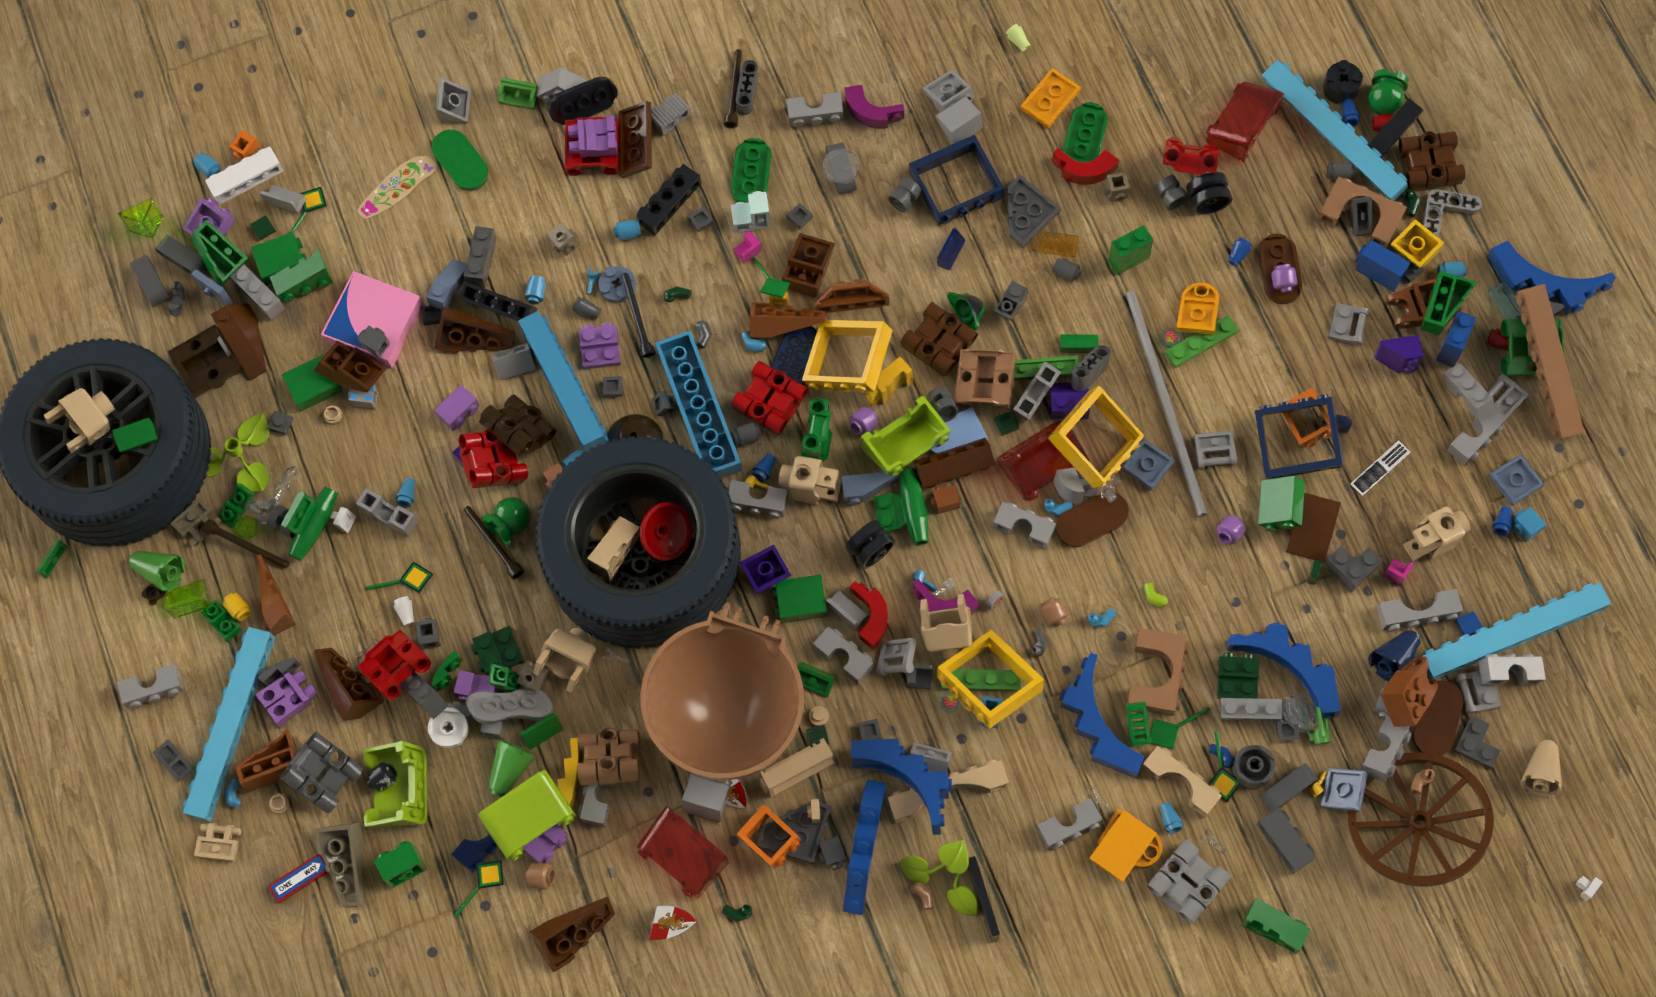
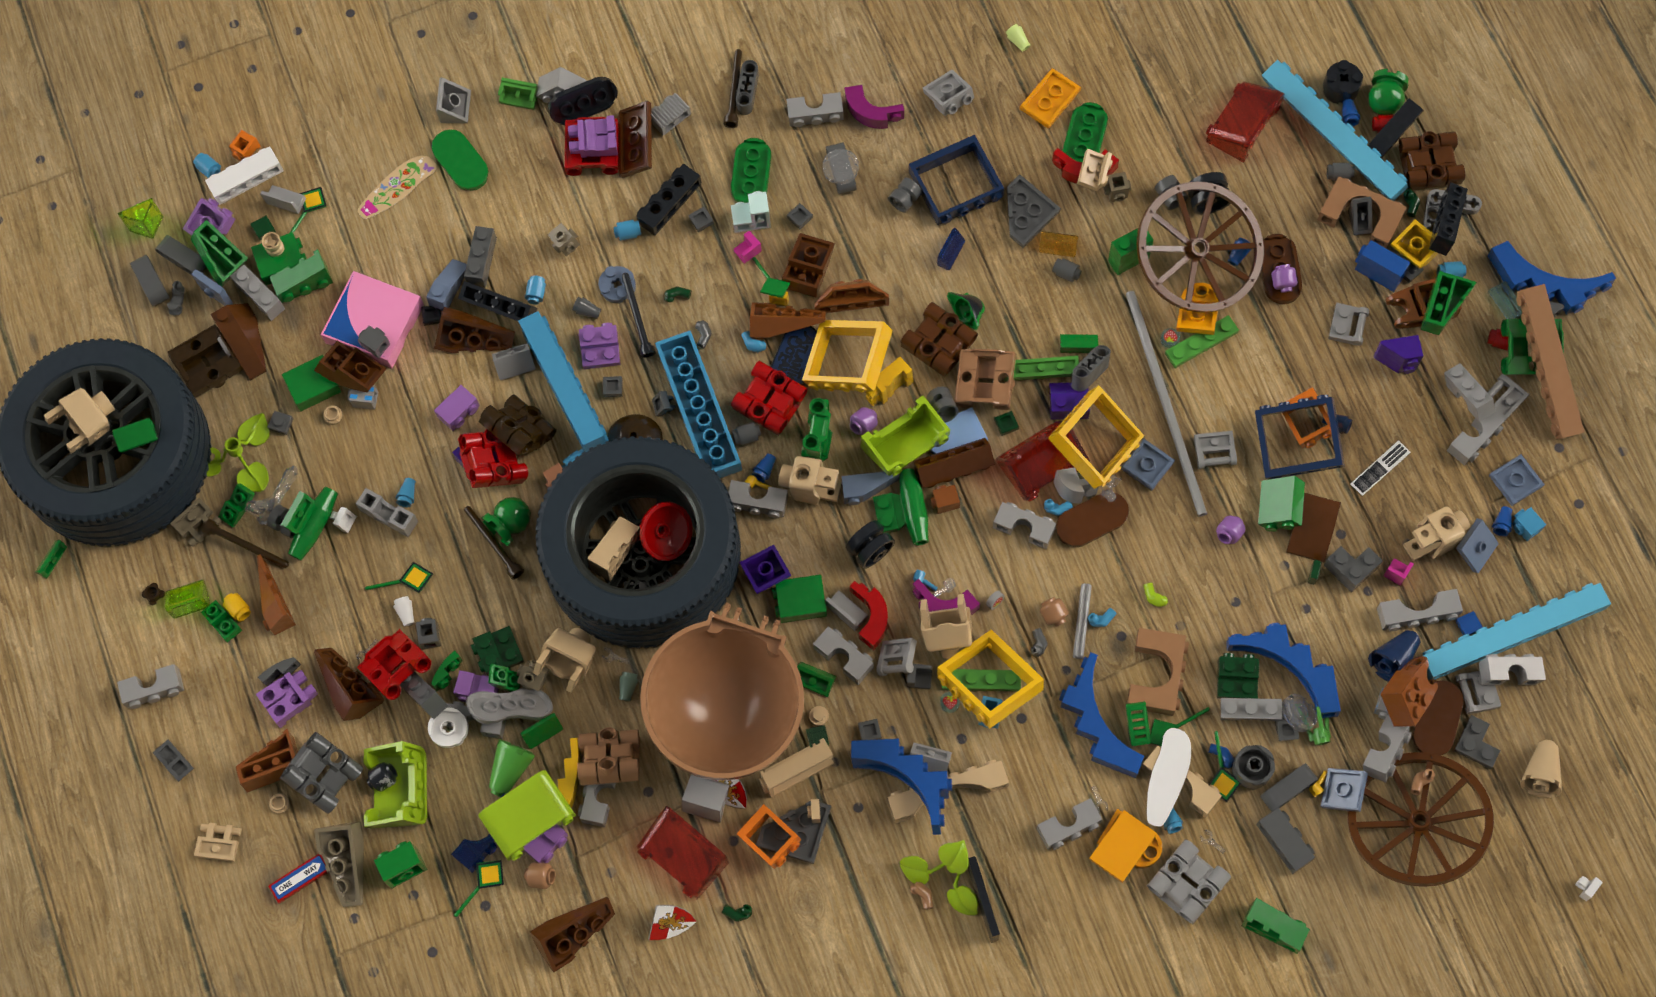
bright green cone [129,551,185,592] -> none
medium azure brick [183,627,275,823] -> none
dark azure arm [224,778,241,808] -> none
clear neon green plate [235,516,259,539] -> none
dark azure hand [587,267,599,294] -> none
dark grey brick [818,836,847,870] -> none
blue arch [843,780,887,915] -> none
light grey slope [935,97,983,145] -> none
dark grey slope [994,281,1028,321] -> none
light grey arch [1012,361,1061,420] -> none
red piece [1163,137,1220,175] -> none
blue brick [1436,311,1476,367] -> none
none -> tan wheel [262,232,284,257]
none -> sand green cone [619,672,639,701]
none -> light grey axle [1073,583,1092,659]
none -> tan bracket [1077,149,1113,191]
none -> reddish brown wheel [1137,182,1264,313]
none -> white sticker [1147,728,1191,826]
none -> black brick [1429,182,1468,256]
none -> sand blue plate [1456,518,1499,573]

